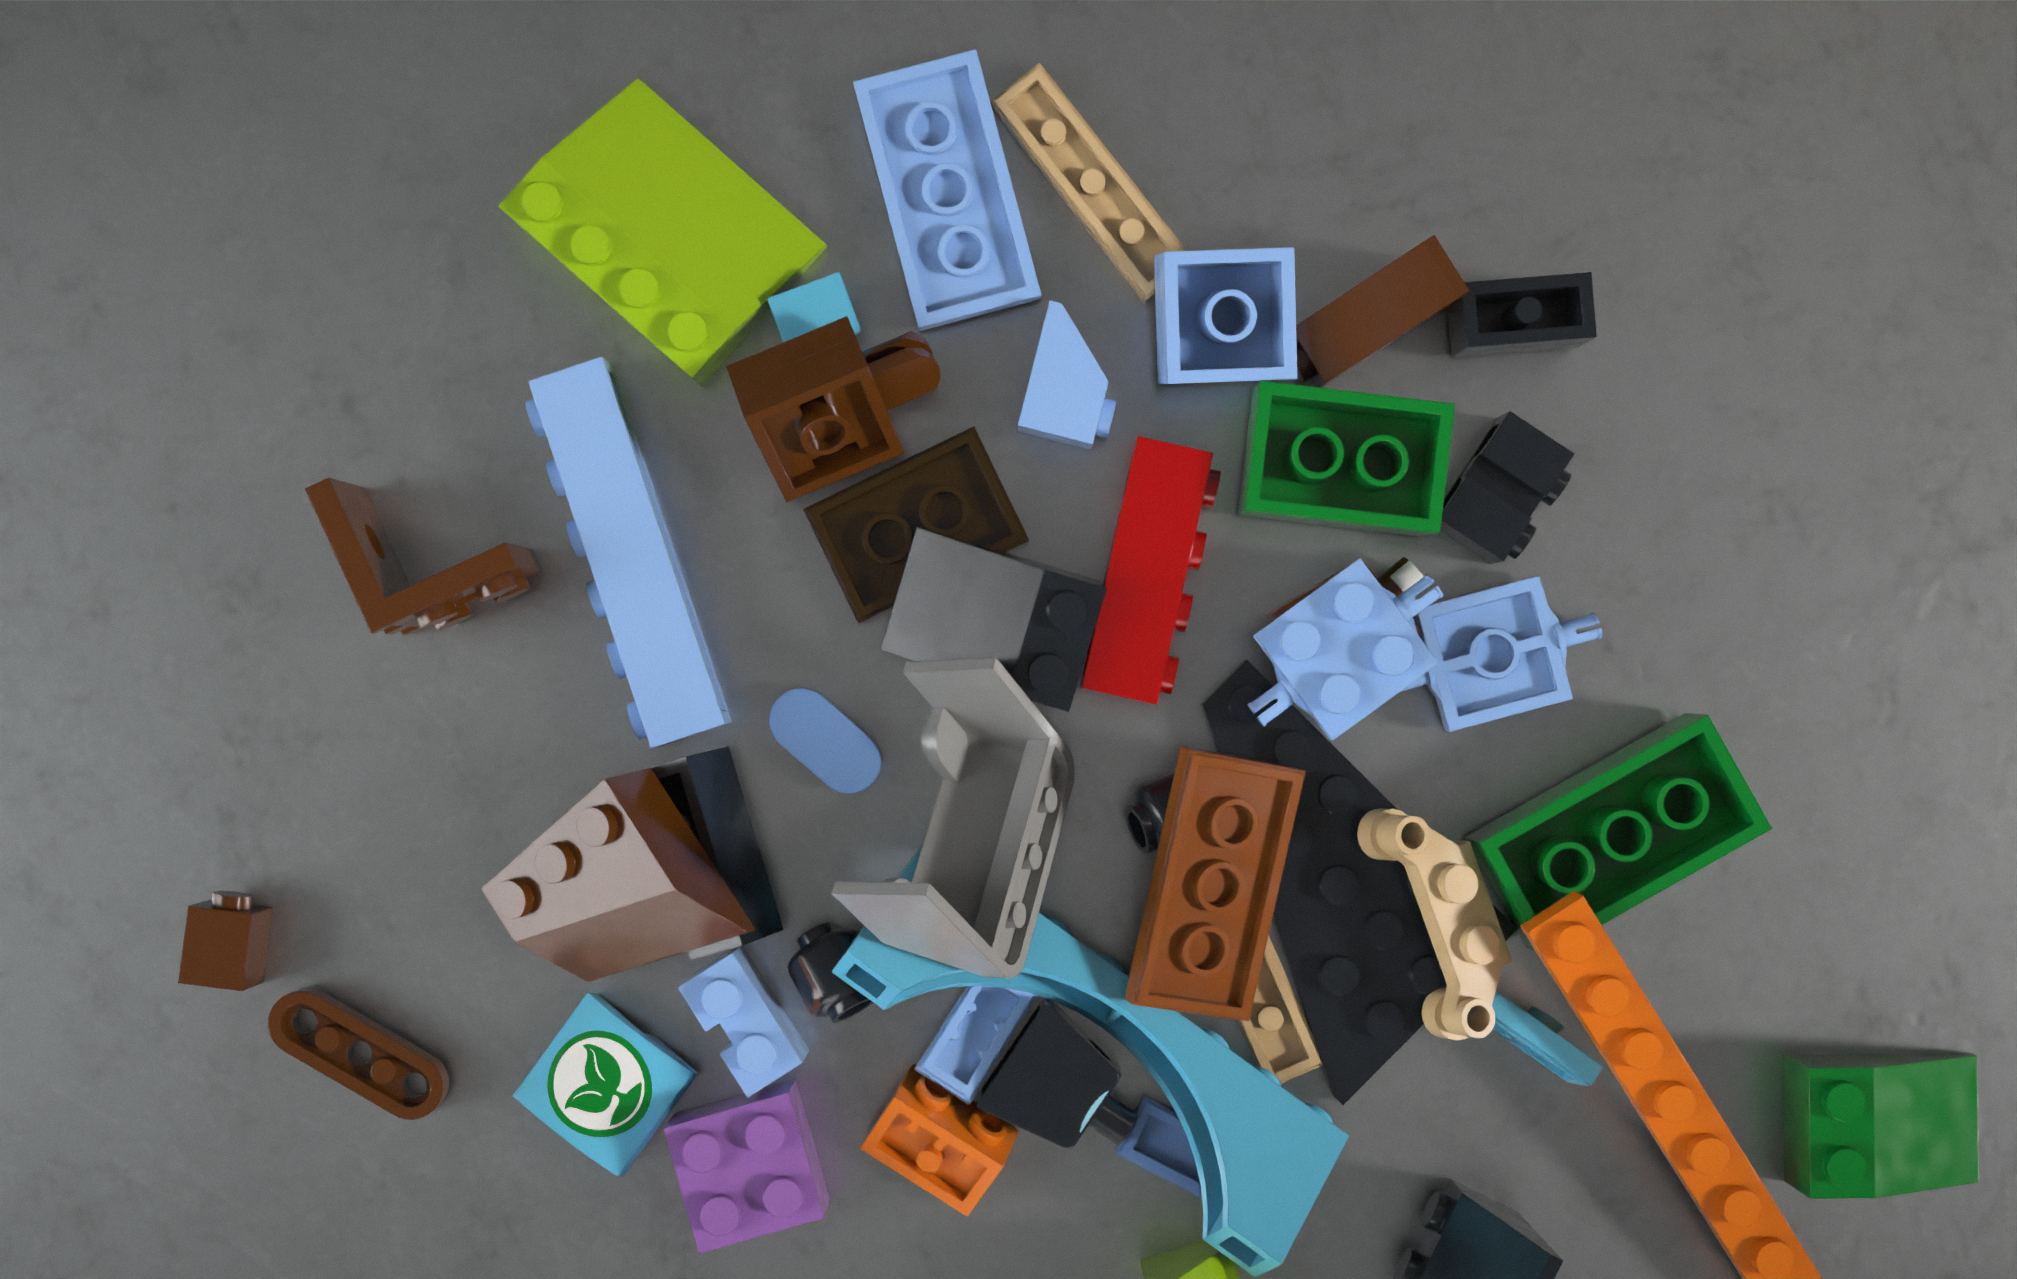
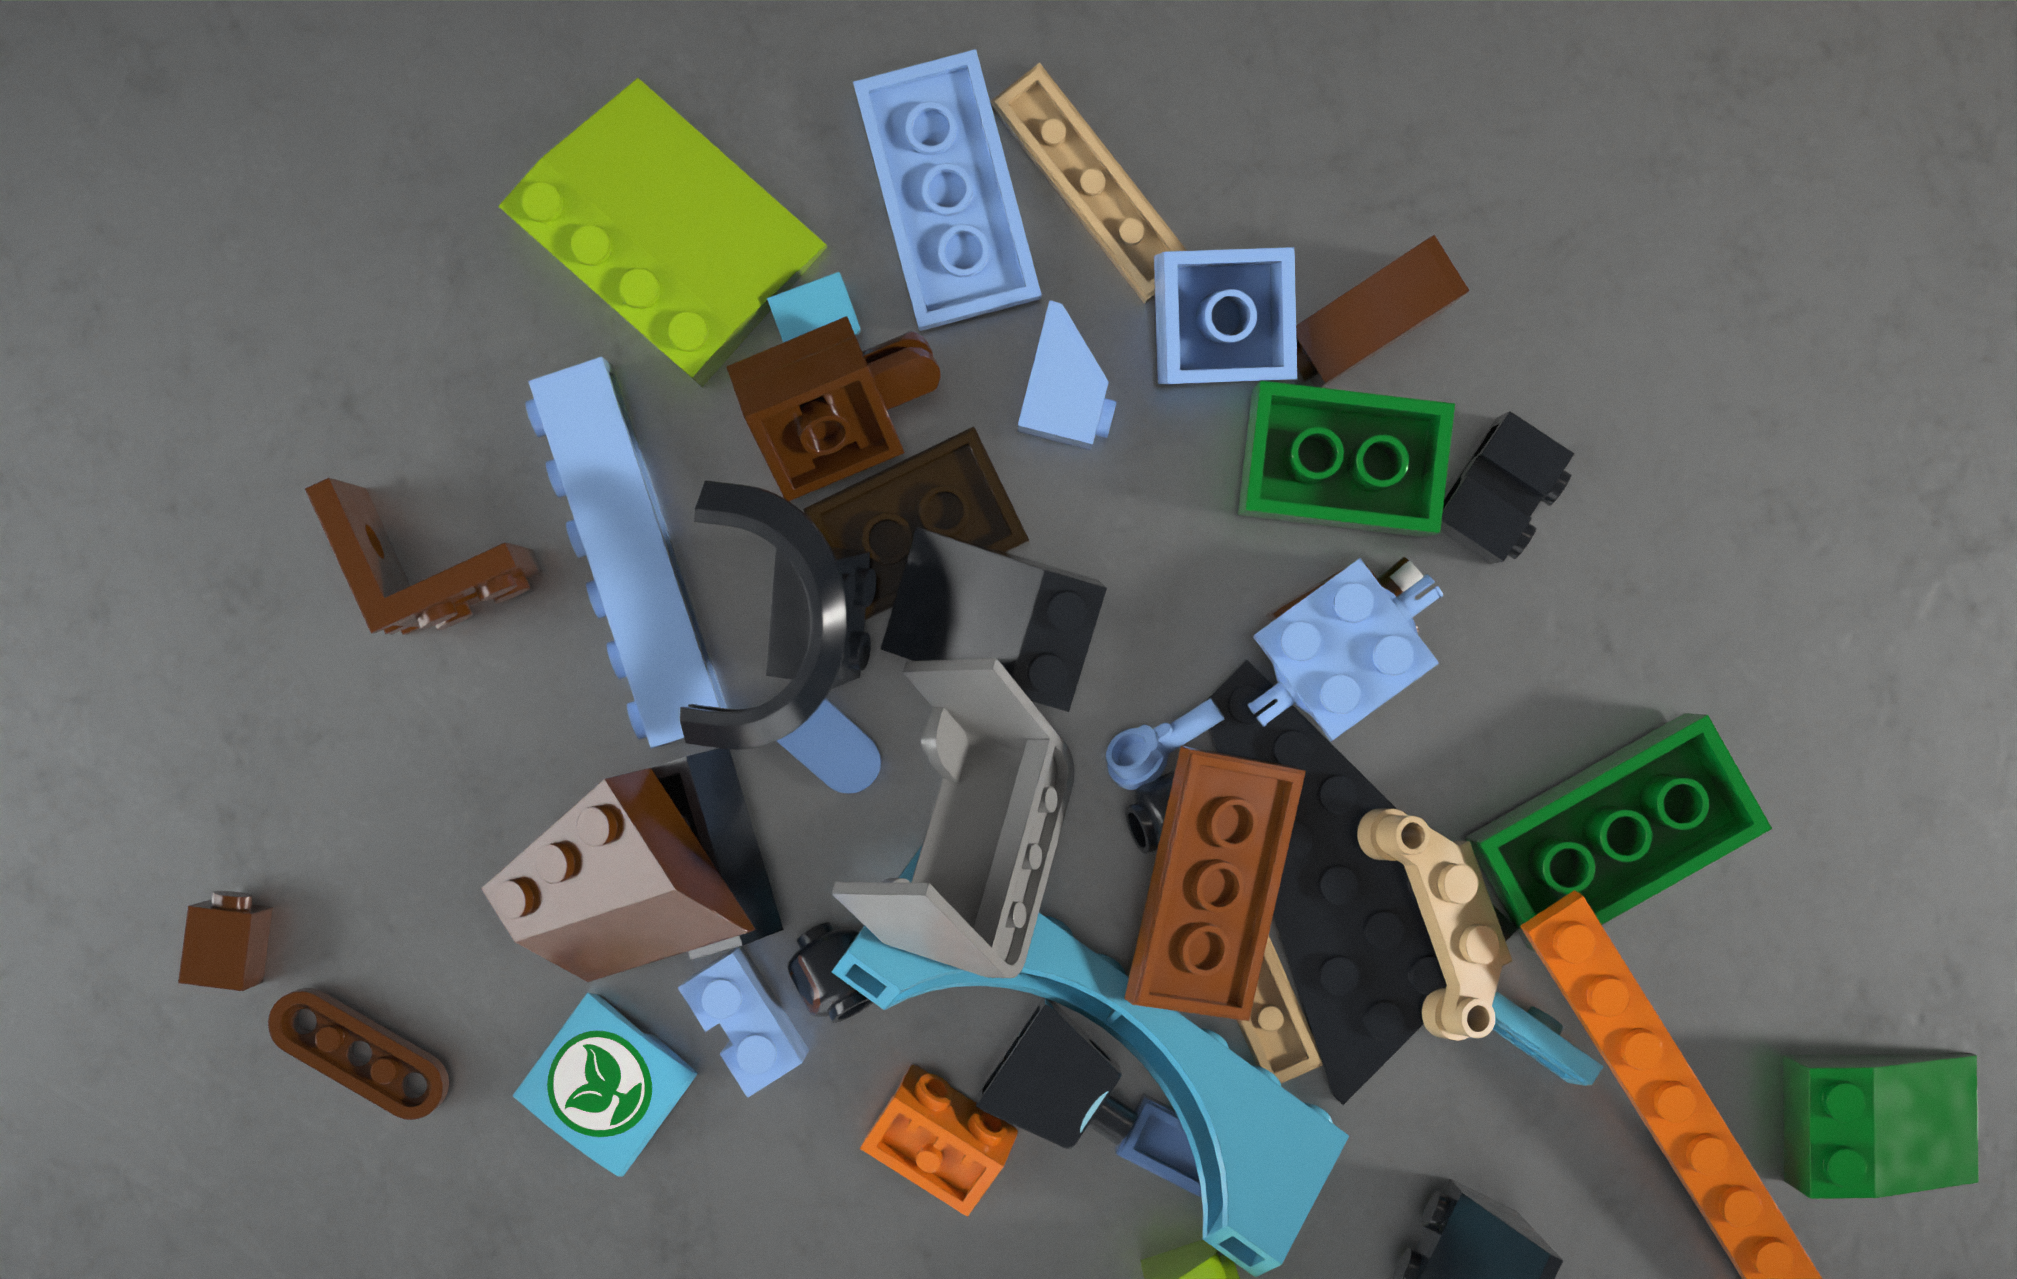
medium lavender brick [663,1078,830,1254] -> none
light blue plate [914,986,1037,1104] -> none
red brick [1080,436,1221,705] -> none
light blue plate [1400,575,1602,732] -> none
black brick [1448,272,1597,358] -> none
none -> black piece [680,480,876,750]
none -> light blue plate [1106,698,1224,790]

